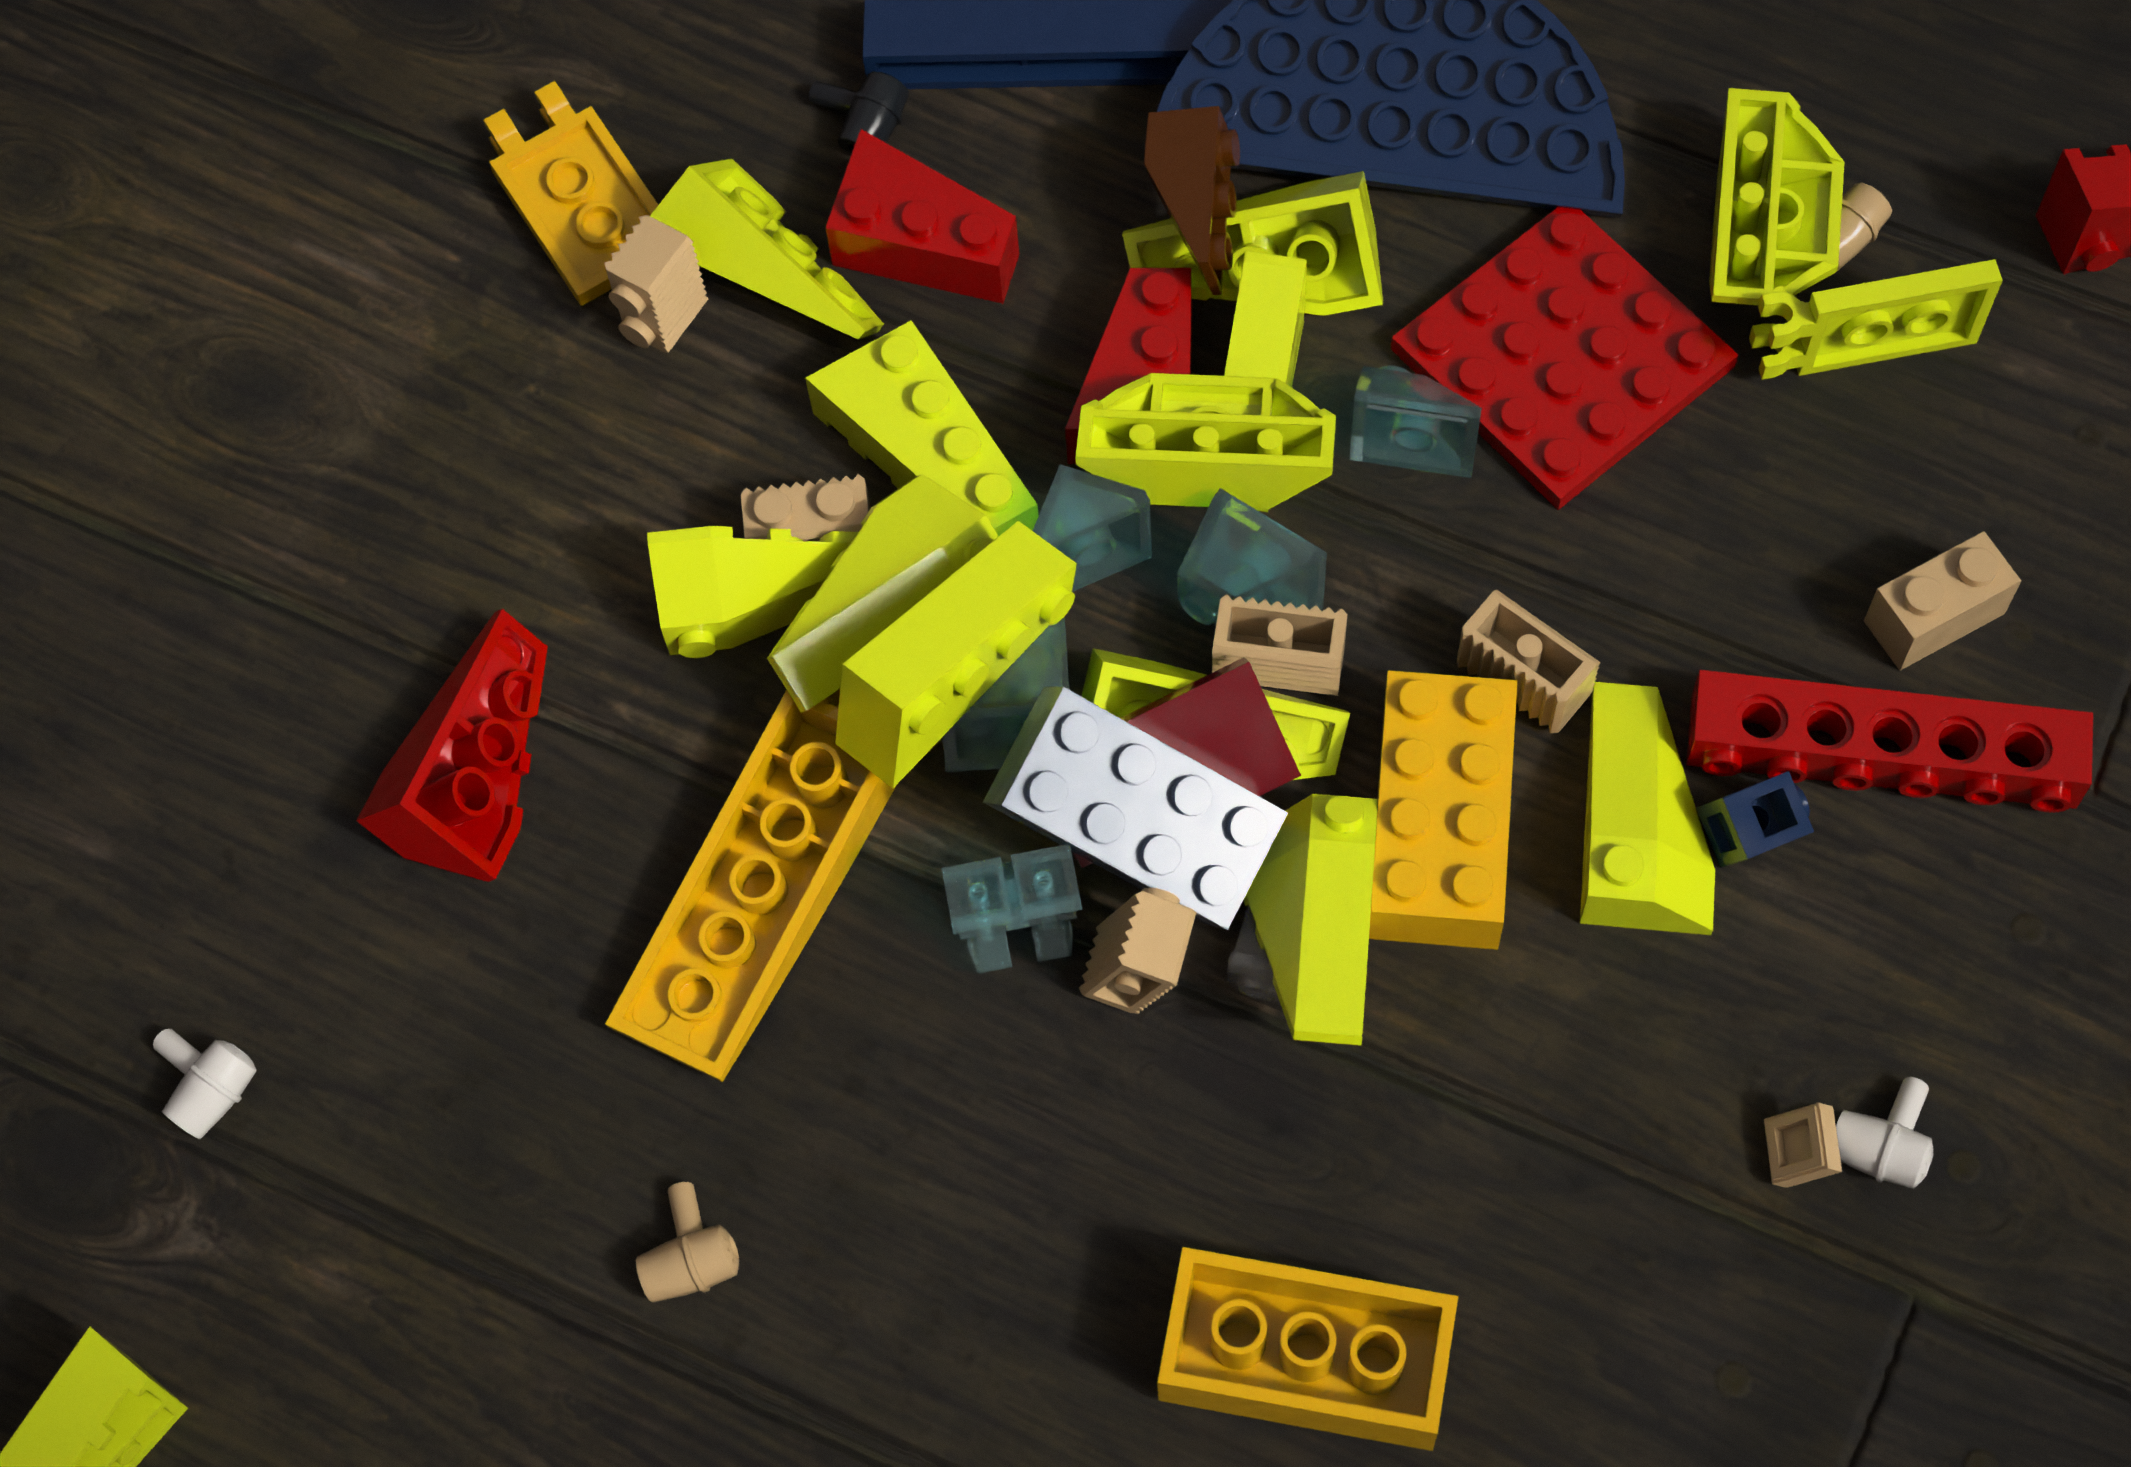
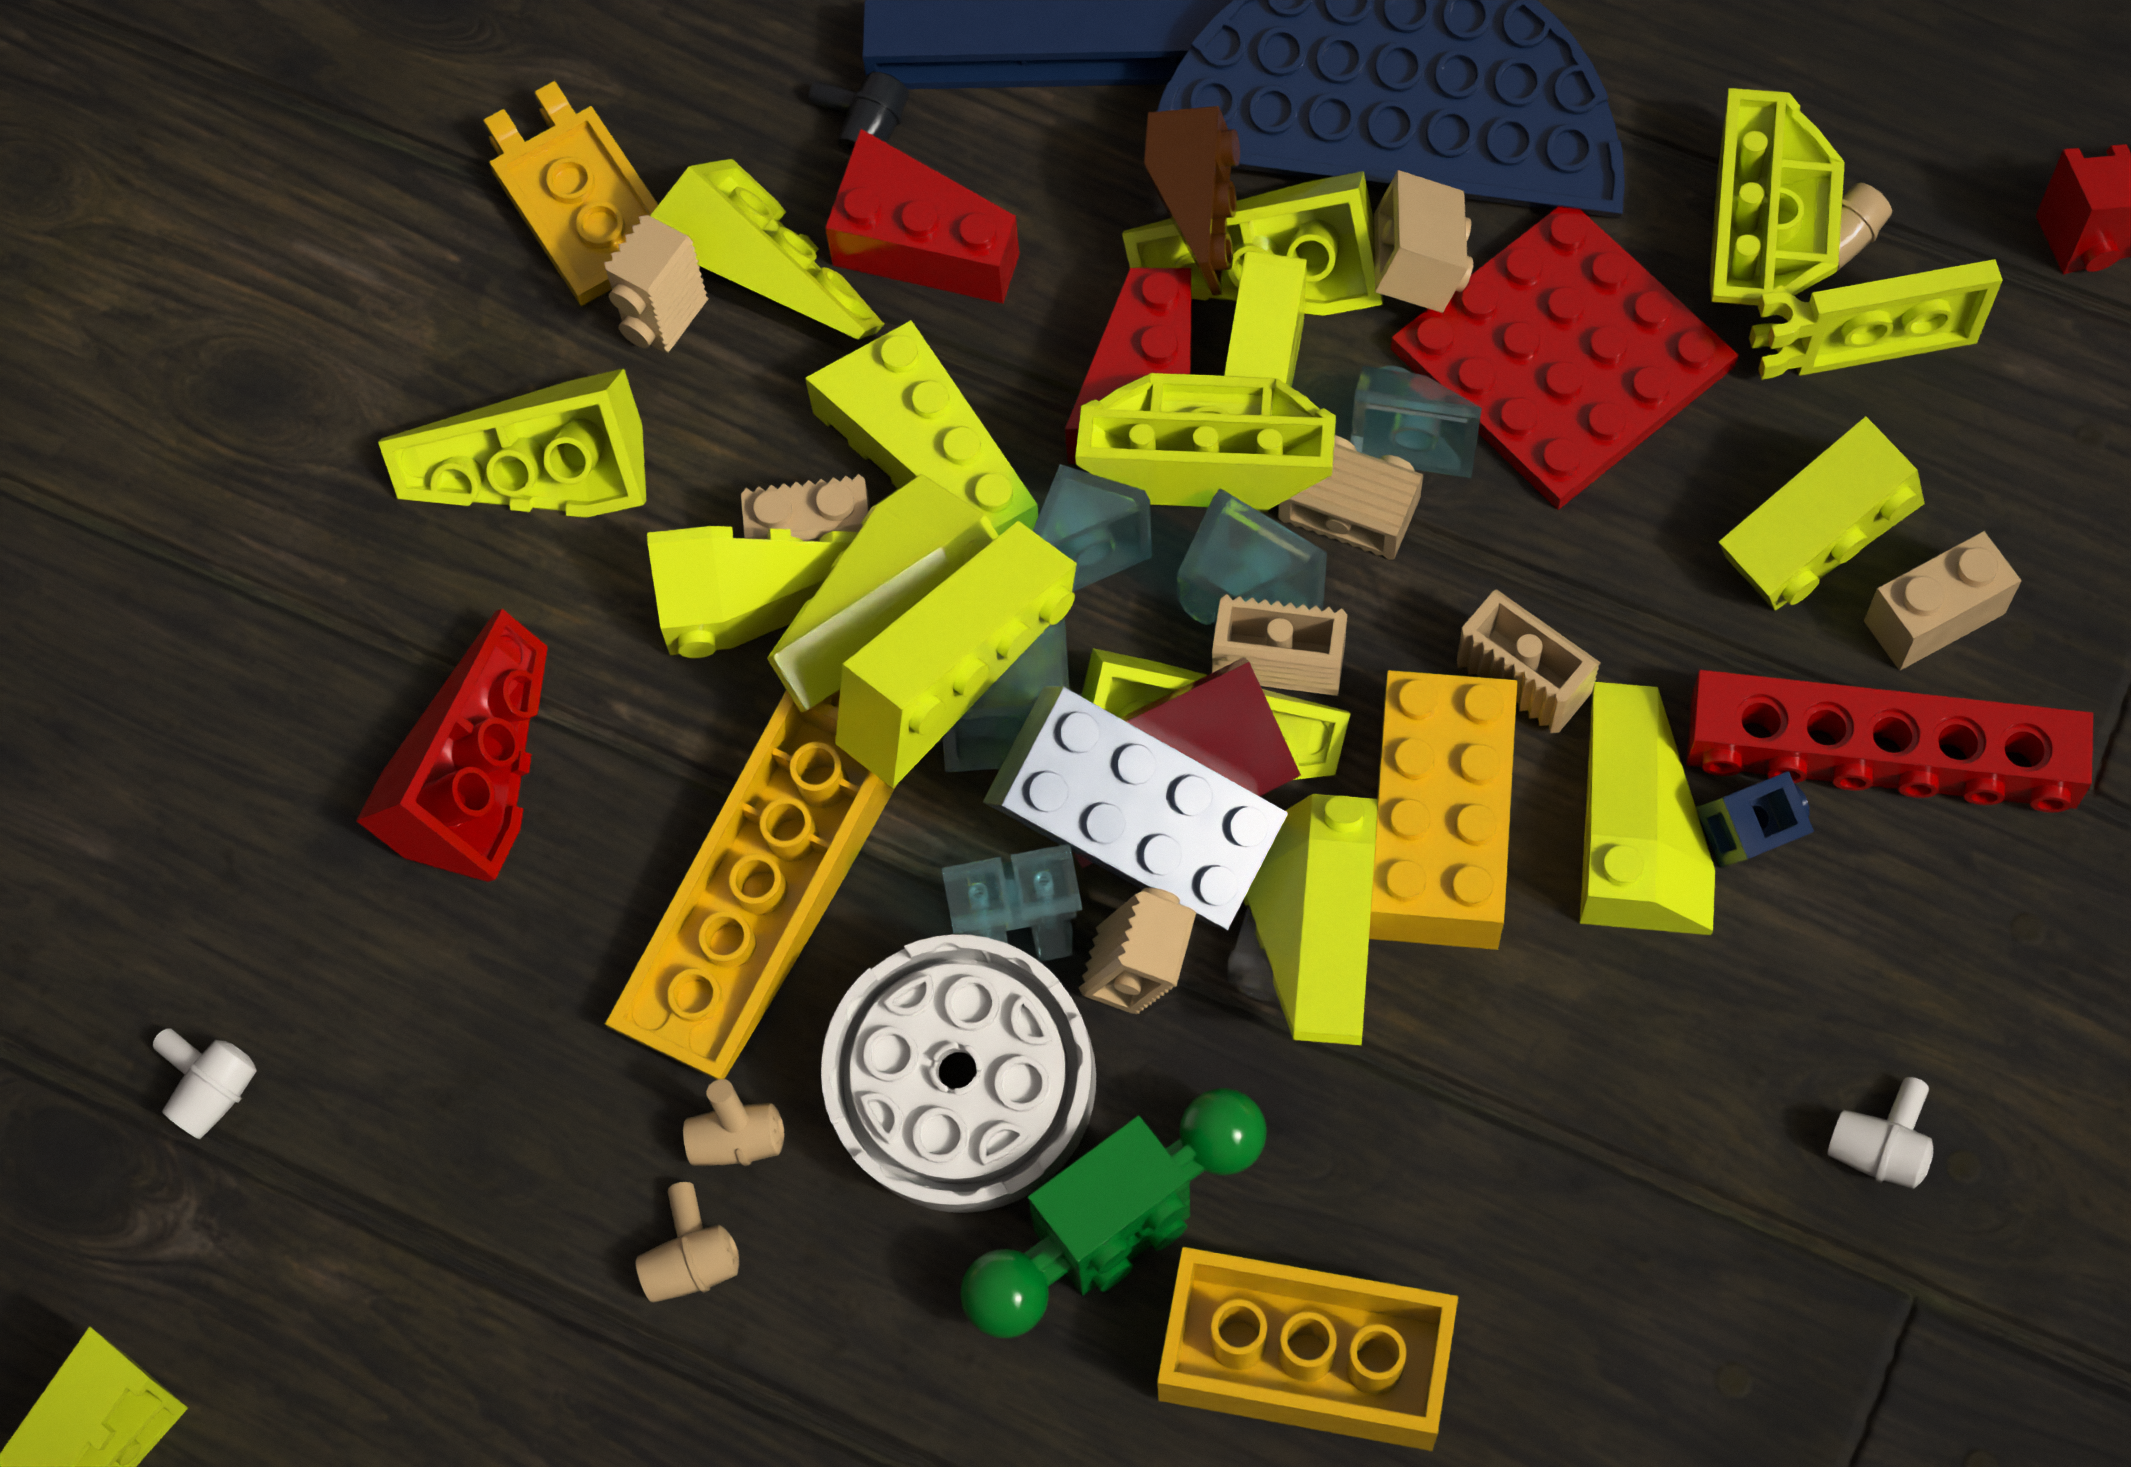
tan tile [1764,1102,1842,1188] -> none
none -> neon yellow wedge [378,368,646,518]
none -> tan piece [683,1079,784,1166]
none -> white brick [821,935,1096,1213]
none -> green brick [960,1088,1267,1338]
none -> tan brick [1278,435,1423,560]
none -> tan brick [1374,170,1473,313]
none -> neon yellow wedge [1719,416,1925,611]

